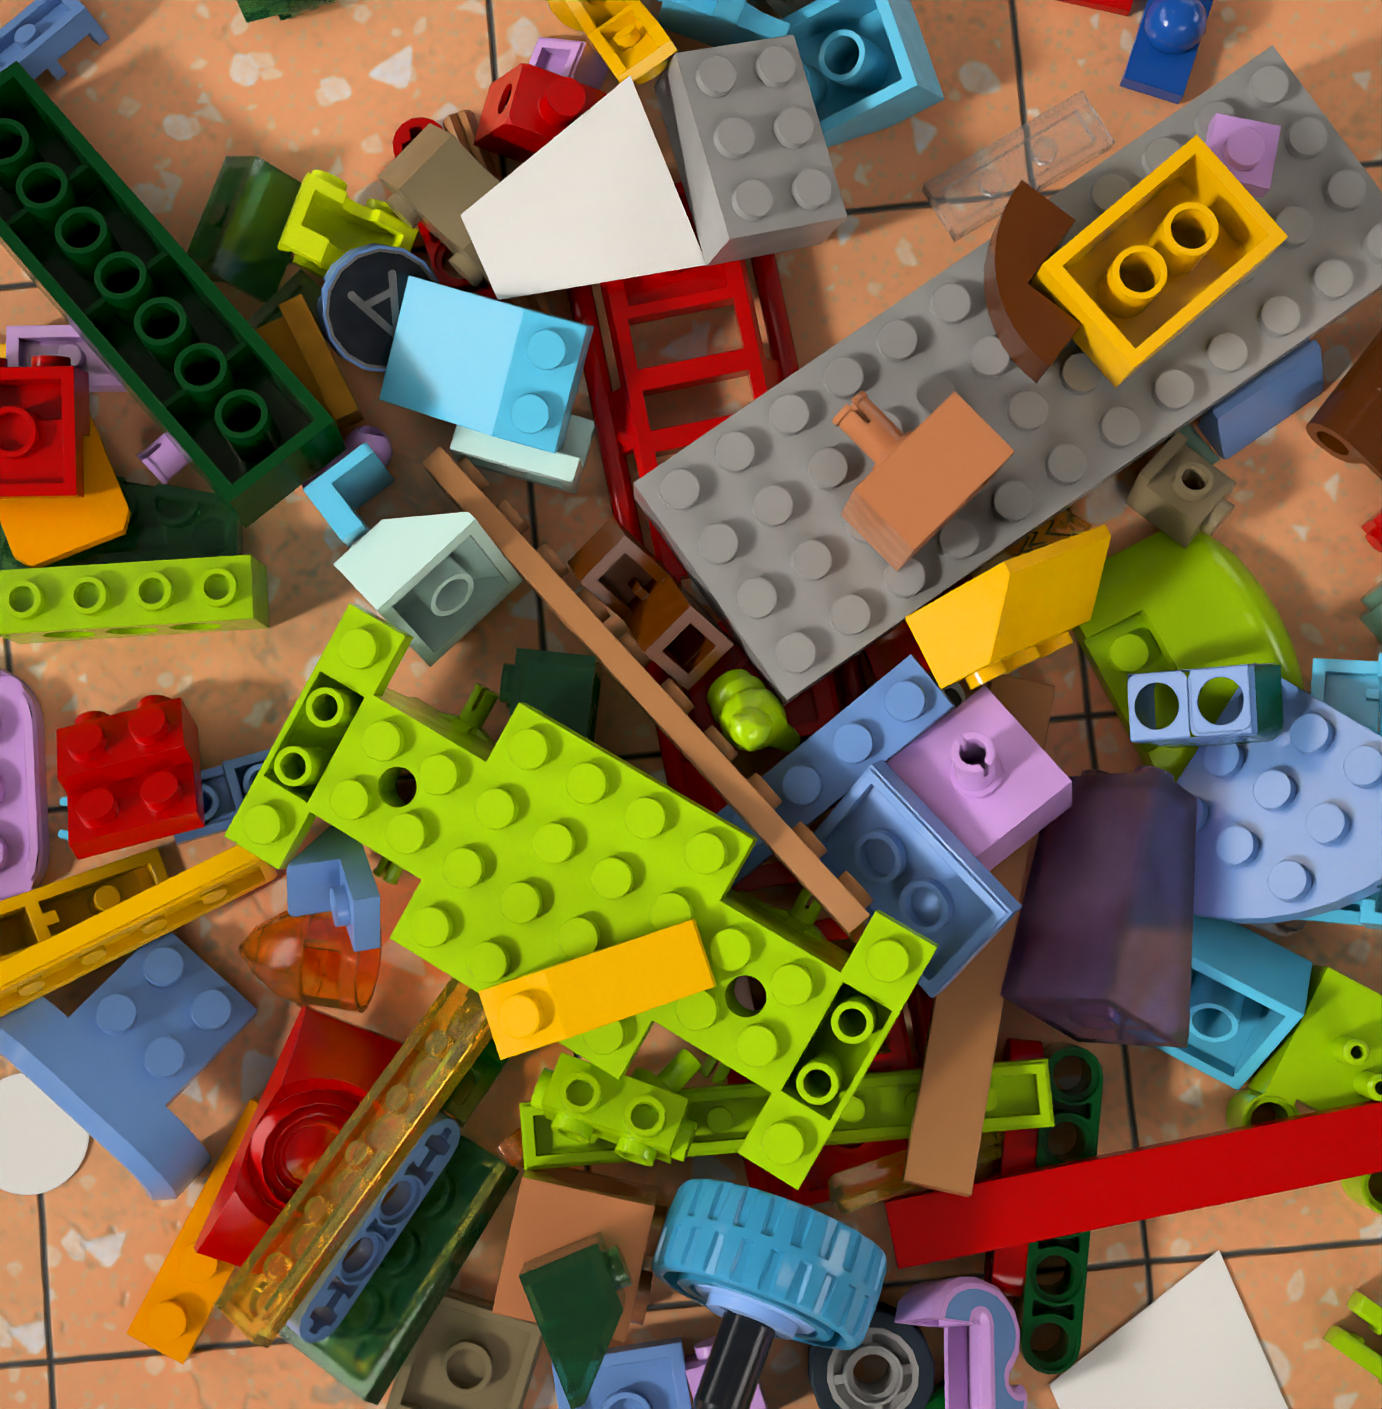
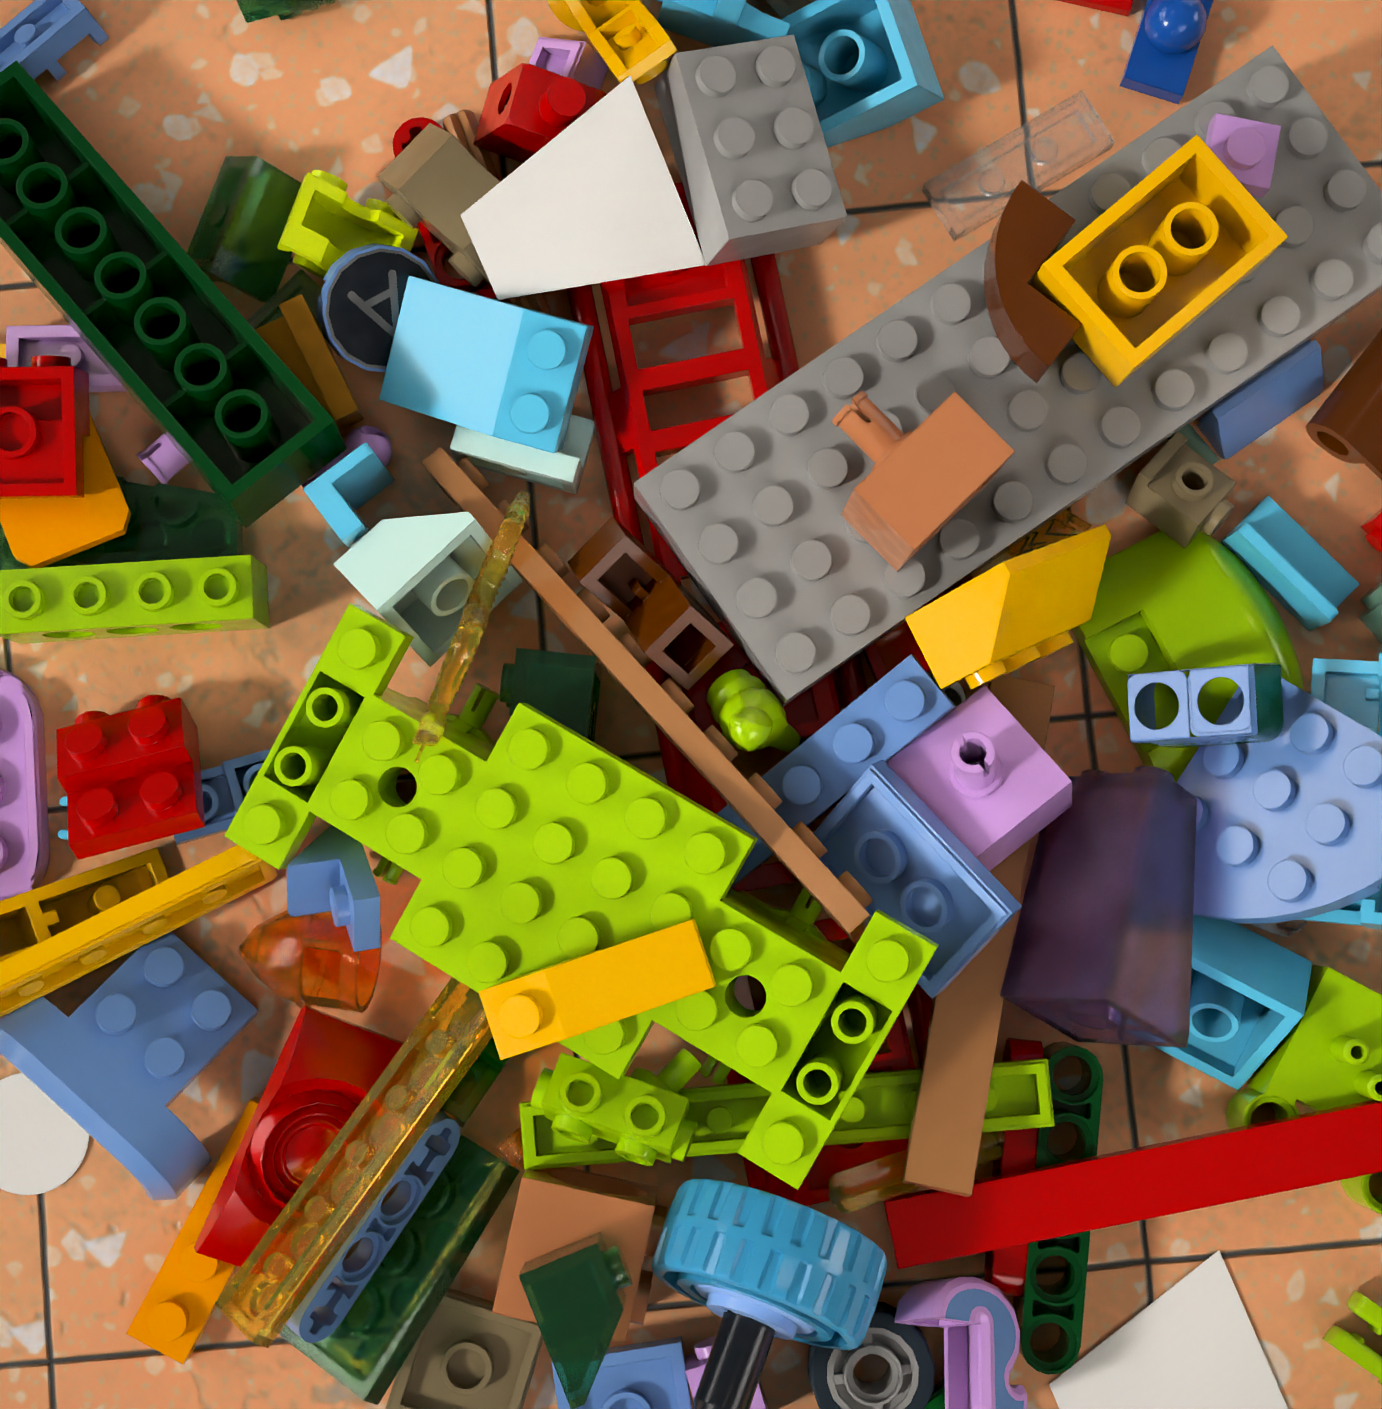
none -> clear yellow animal [412,490,530,763]
none -> medium azure panel [1220,495,1360,631]

